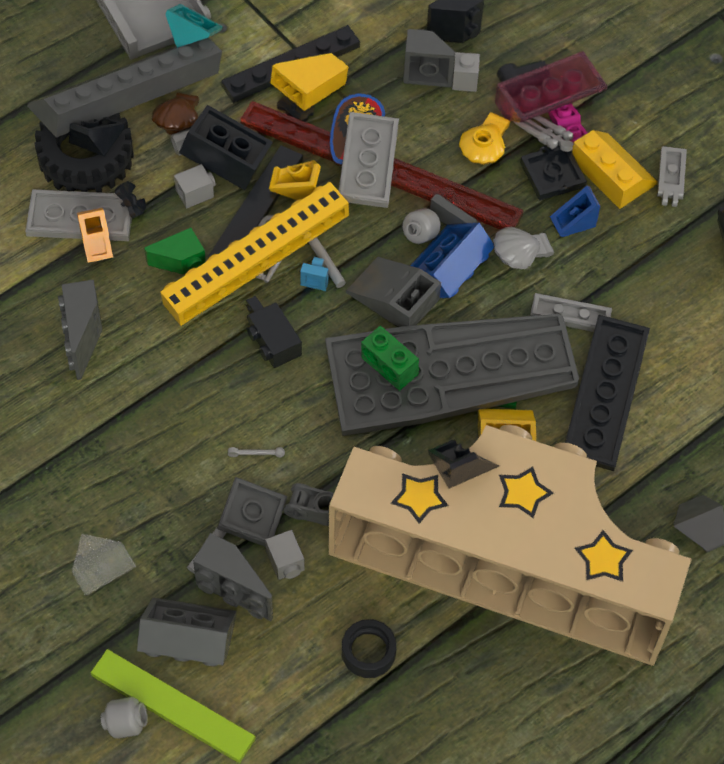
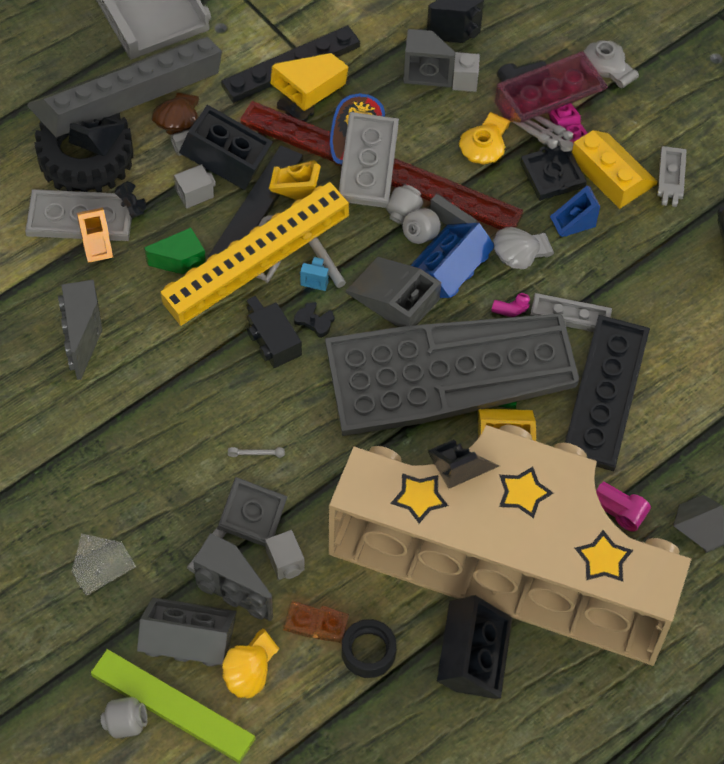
teal slope [165,4,223,48] -> none
dark grey piece [284,483,334,526] -> none
green brick [361,325,419,391] -> none
none -> yellow animal [222,629,279,699]
none -> clear orange slope [283,600,349,642]
none -> black piece [294,302,335,338]
none -> light grey head [386,185,423,224]
none -> black slope [437,595,512,699]
none -> dark pink arm [491,293,530,317]
none -> light grey animal [582,40,639,88]
none -> dark pink piece [596,481,651,532]

